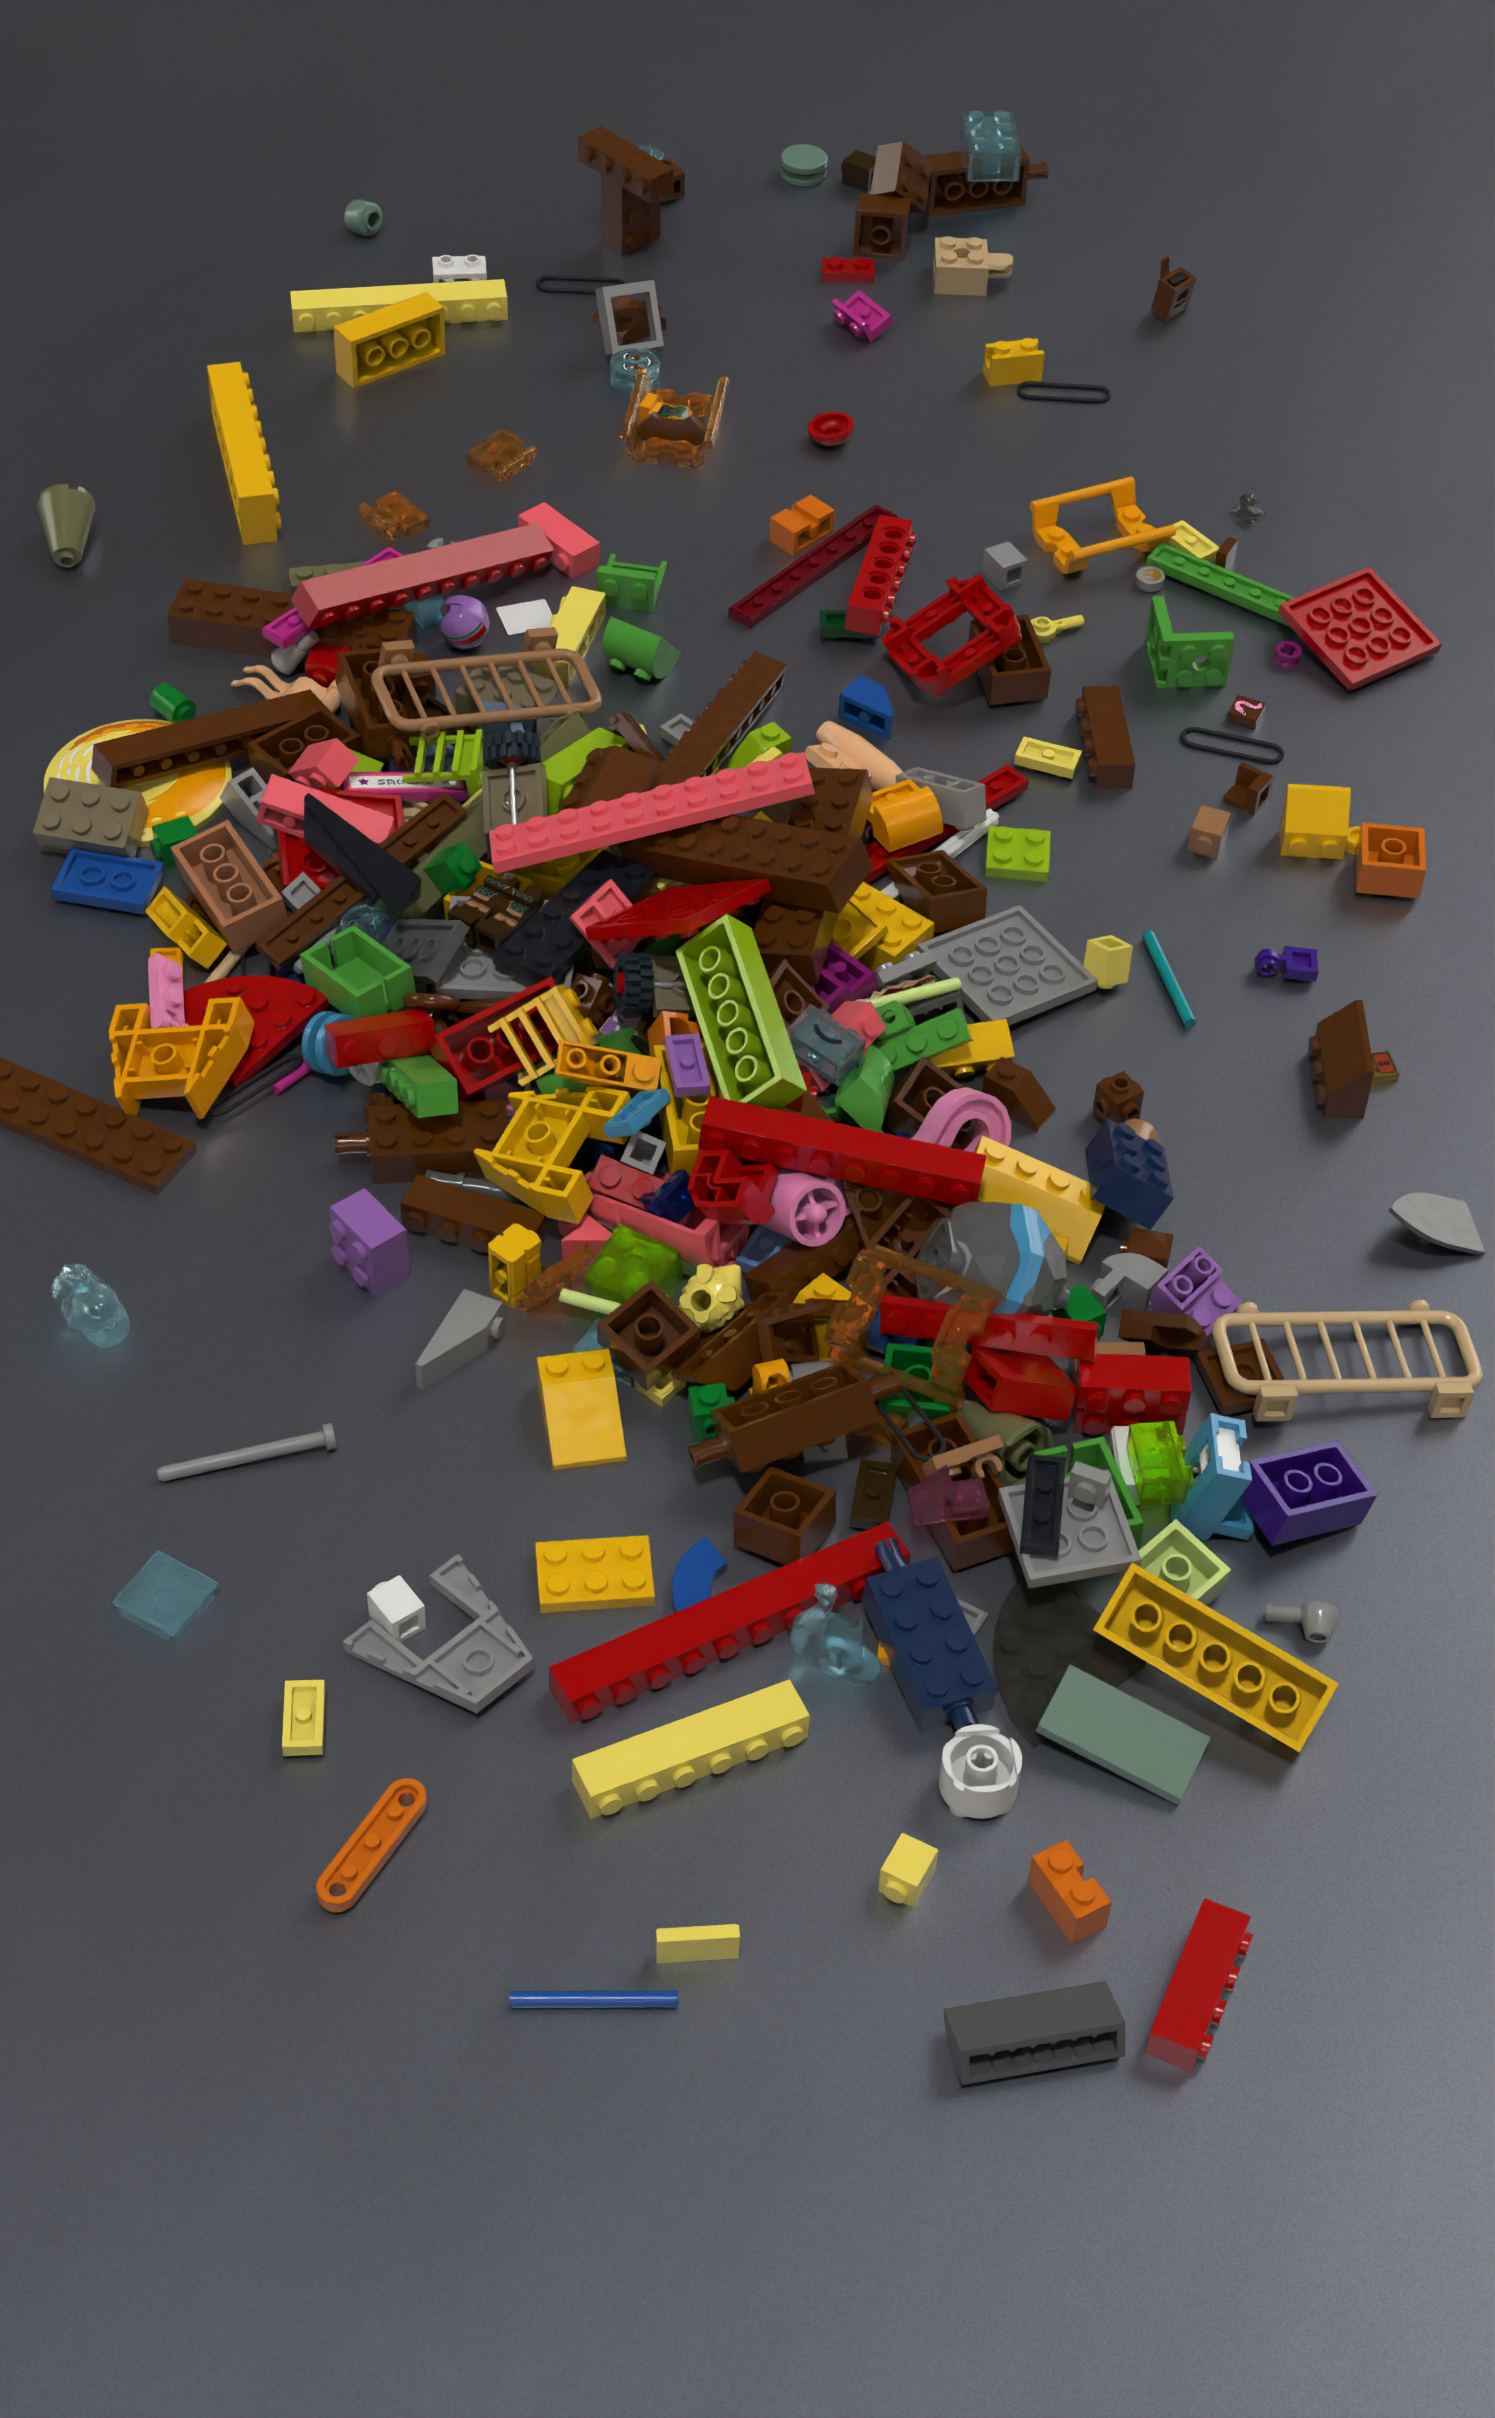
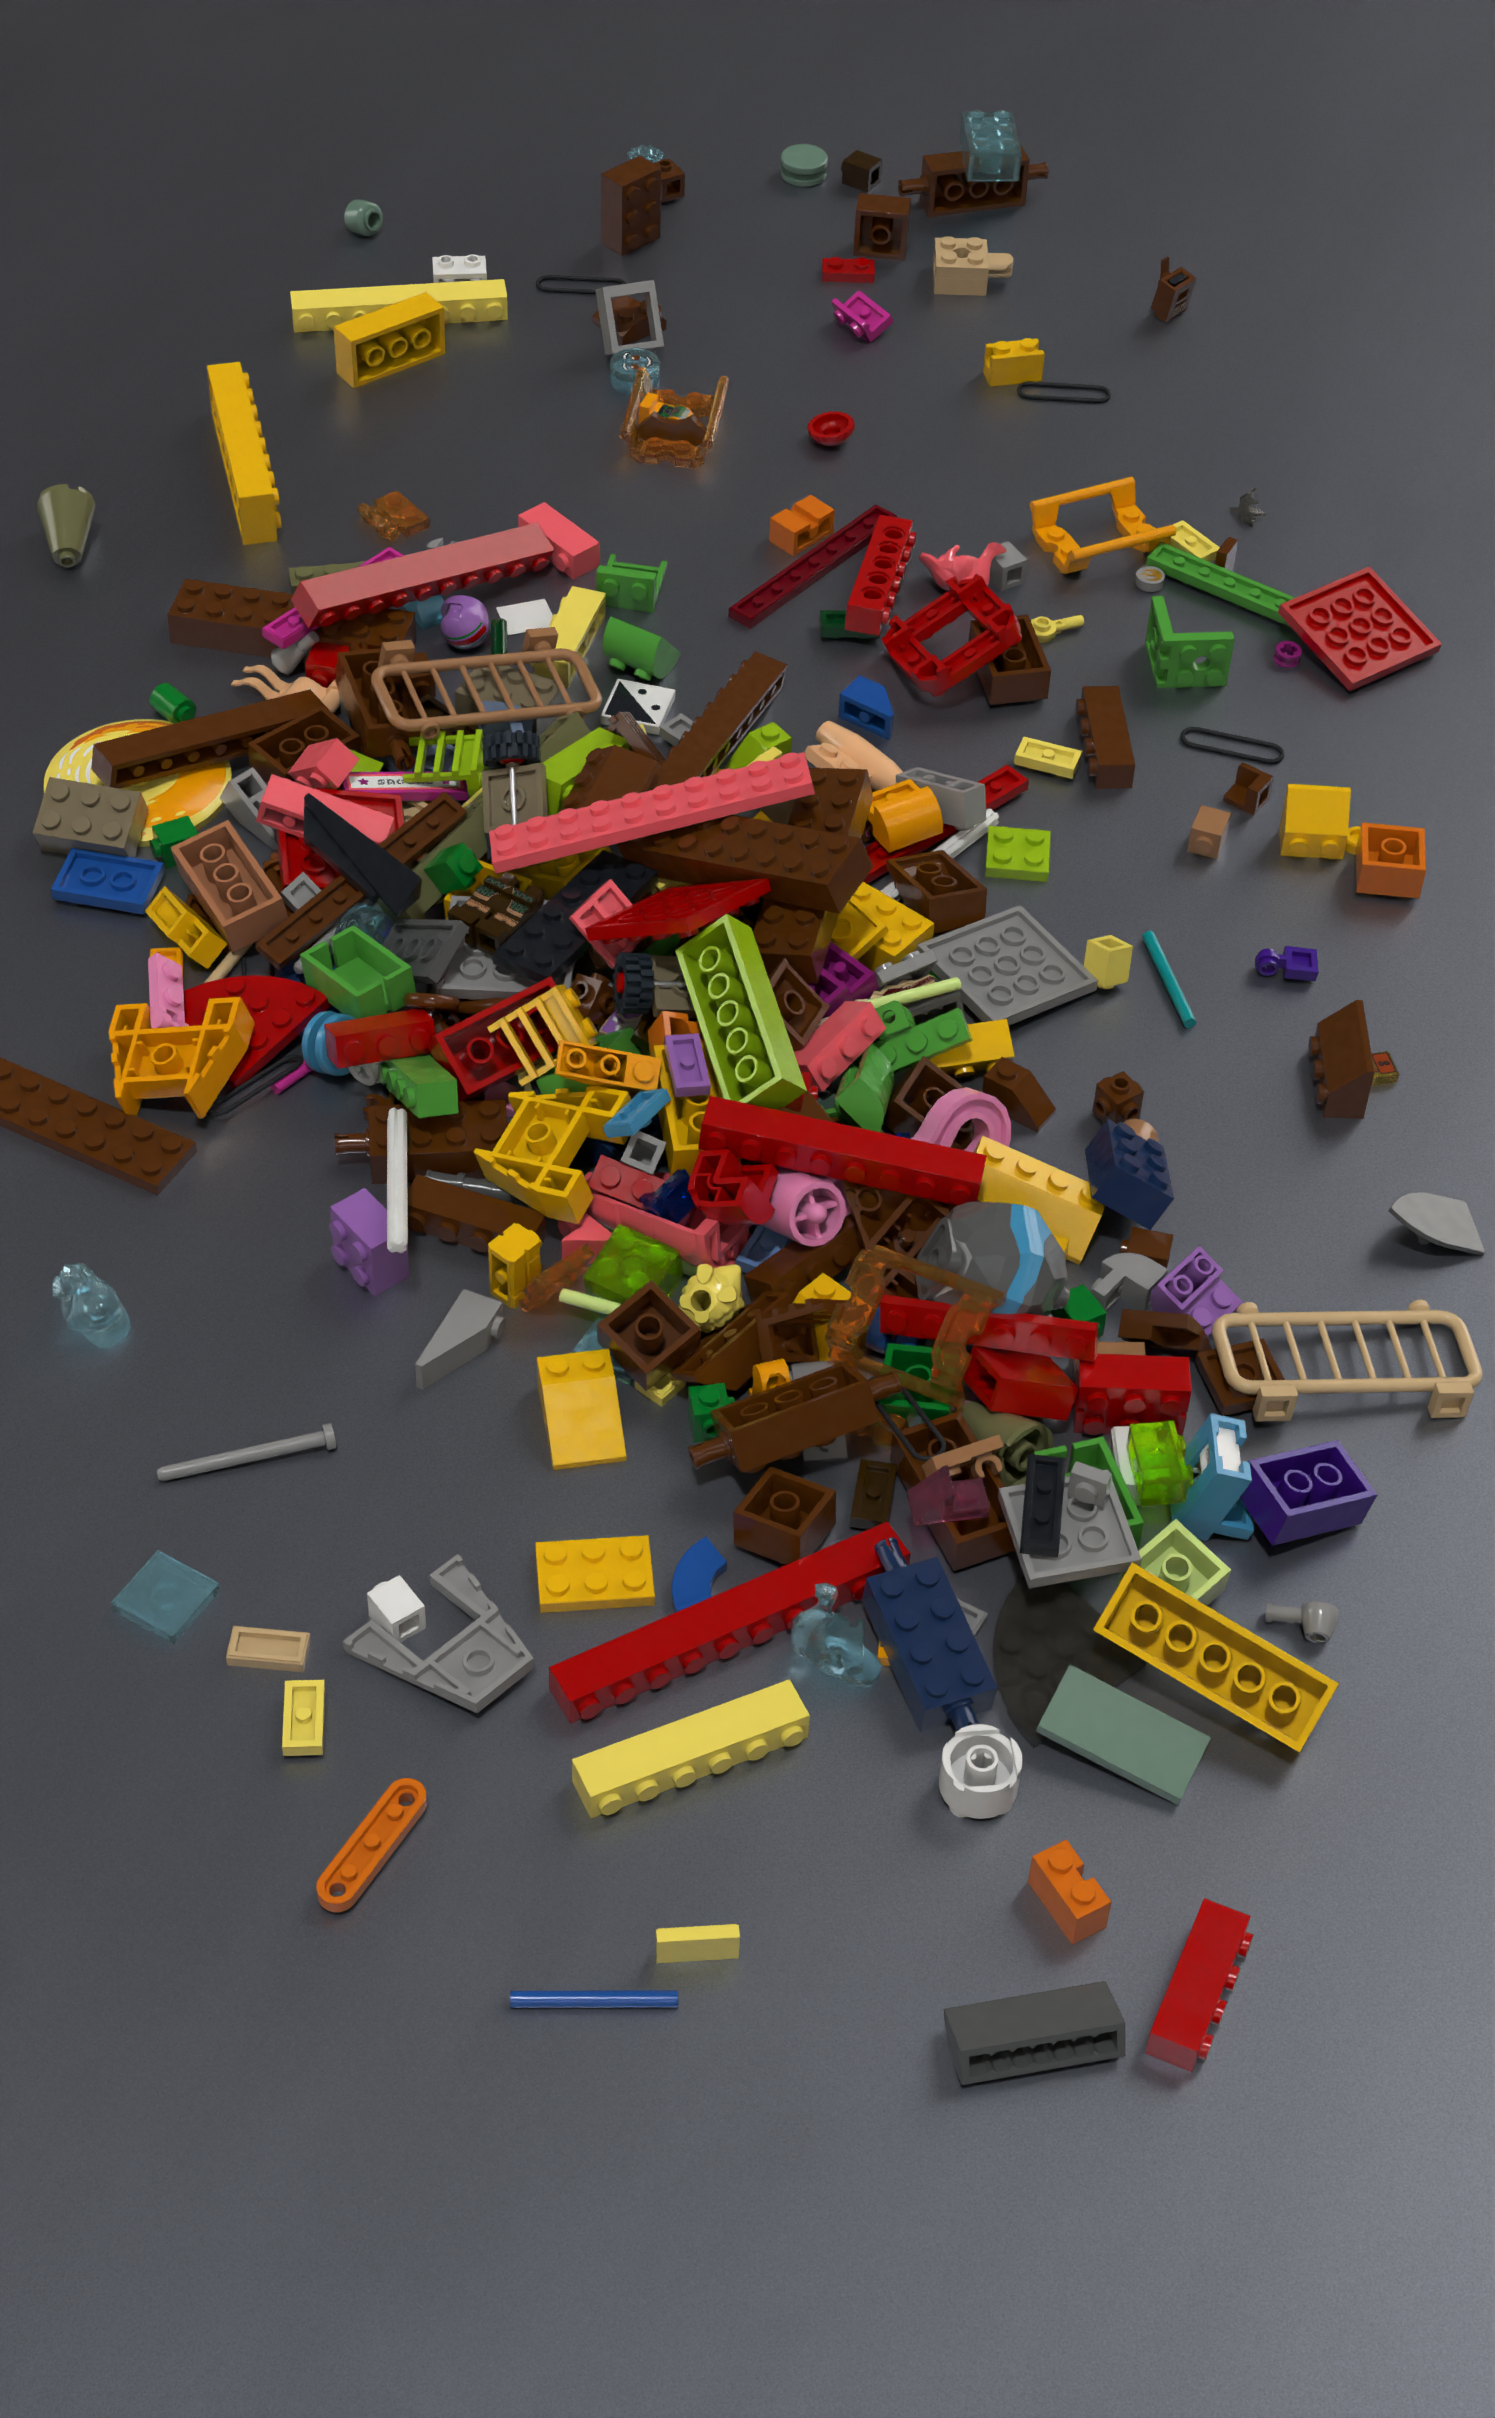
clear orange plate [466,428,538,482] -> none
reddish brown brick [578,126,674,204] -> none
clear light blue brick [787,1004,866,1086] -> none
reddish brown brick [871,141,933,214] -> none
light yellow brick [878,1833,939,1908] -> none
reddish brown tile [1227,695,1266,729] -> none
none -> tan tile [226,1626,311,1673]
none -> white axle [387,1107,408,1254]
none -> dark green axle [491,618,507,655]
none -> white tile [600,679,675,735]
none -> coral piece [919,542,1007,591]

